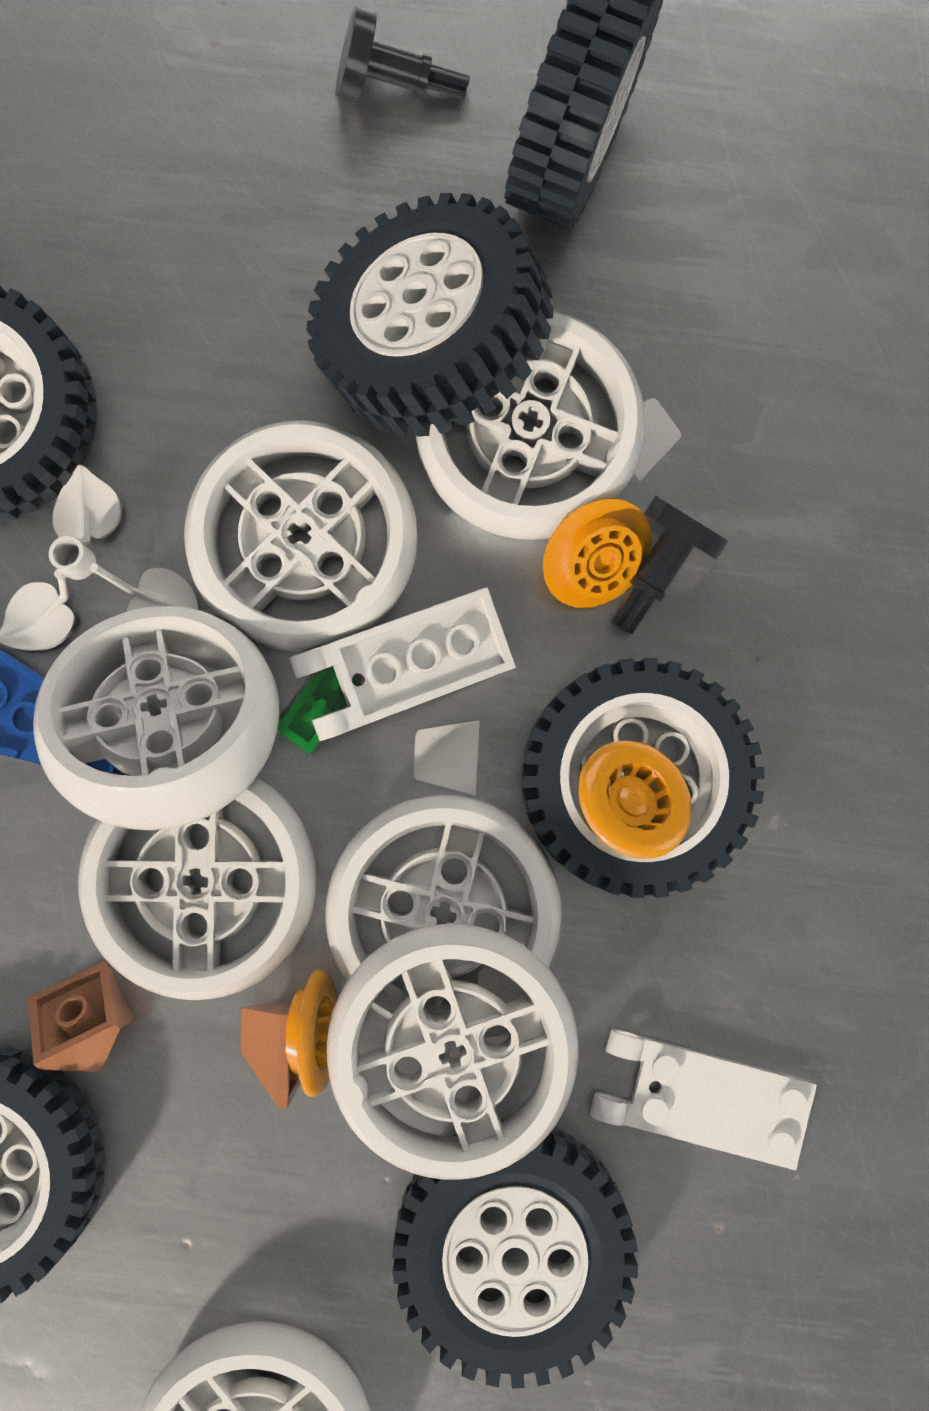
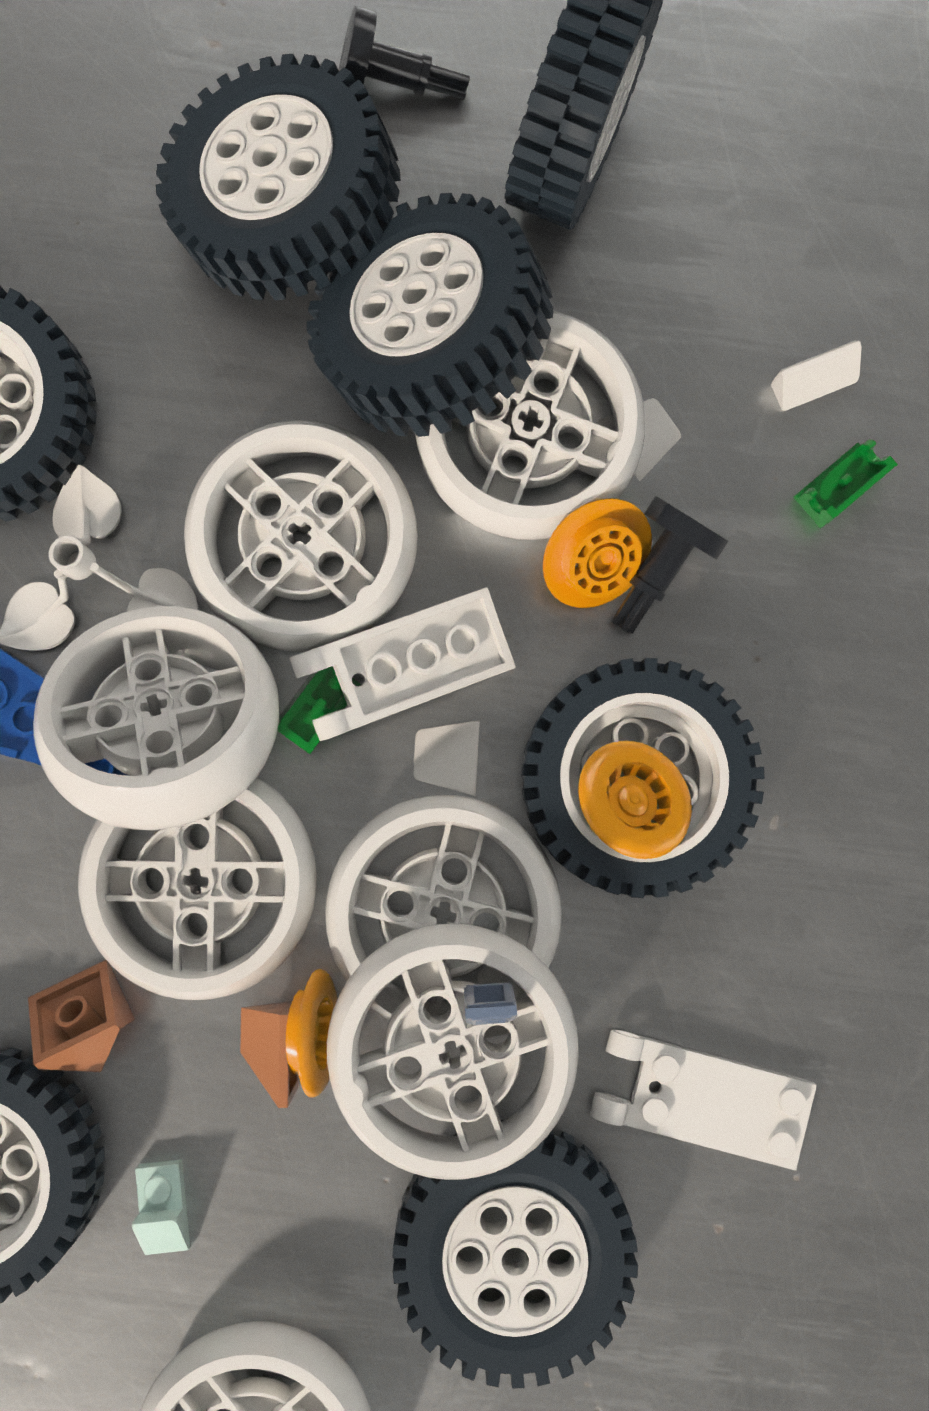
none -> light aqua slope [132,1159,190,1255]
none -> black wheel [156,54,401,300]
none -> sand blue slope [464,983,517,1025]
none -> white slope [771,340,862,411]
none -> green hinge [793,439,898,529]

